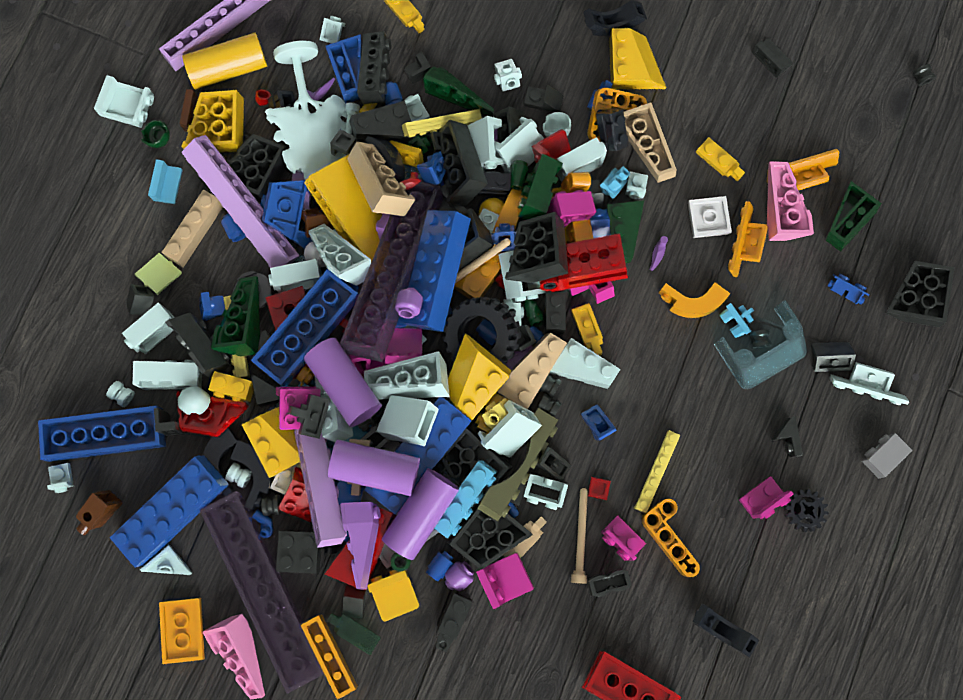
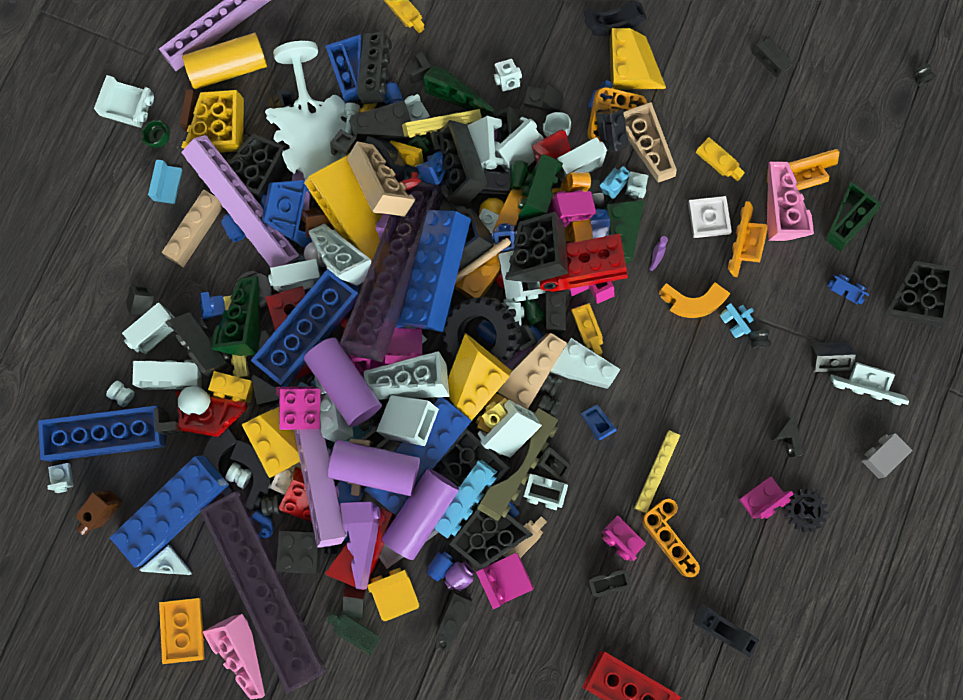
yellowish green piece [135,253,182,295] -> none
red hinge [255,89,271,106] -> none
pearl dark grey hinge [287,394,330,439] -> none
light orange plate [296,366,314,386] -> none
light orange brick [301,614,358,700] -> none
medium lavender bar [307,77,335,101] -> none
light aqua bracket [320,16,345,43] -> none
dark green cone [390,552,411,572] -> none
medium lavender head [395,288,423,319] -> none
tan piece [571,488,588,584] -> none
red tile [588,477,611,500] -> none
clear light blue windscreen [714,300,807,389] -> none

